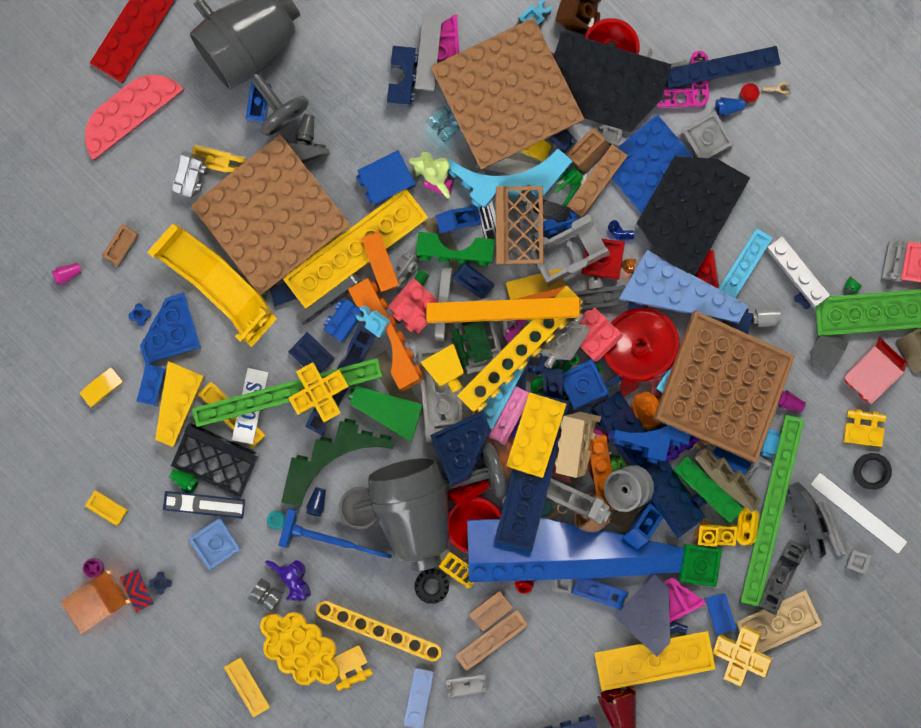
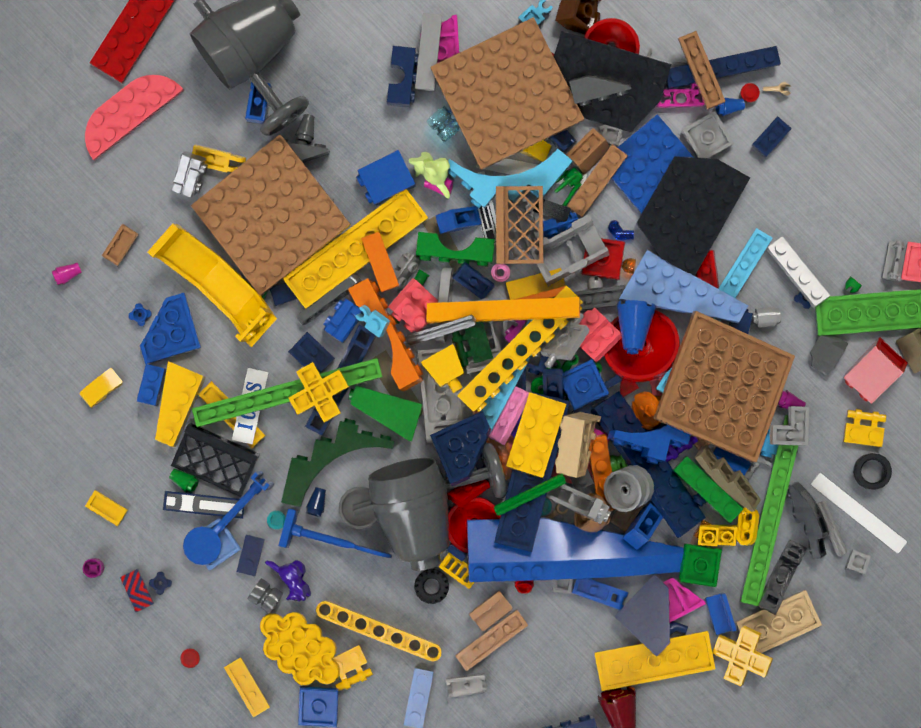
clear orange slope [61,570,130,634] -> none
none -> red plate [180,648,200,668]
none -> blue piece [183,471,274,565]
none -> dark blue plate [236,534,265,577]
none -> blue plate [298,686,339,728]
none -> axle [406,315,476,345]
none -> dark blue tile [447,543,468,561]
none -> bright pink plate [491,264,510,282]
none -> green axle [494,474,566,516]
none -> dark grey slope [569,75,631,106]
none -> blue cone [617,300,656,354]
none -> medium nougat plate [678,31,726,110]
none -> dark blue plate [752,116,792,158]
none -> light grey plate [770,406,809,446]

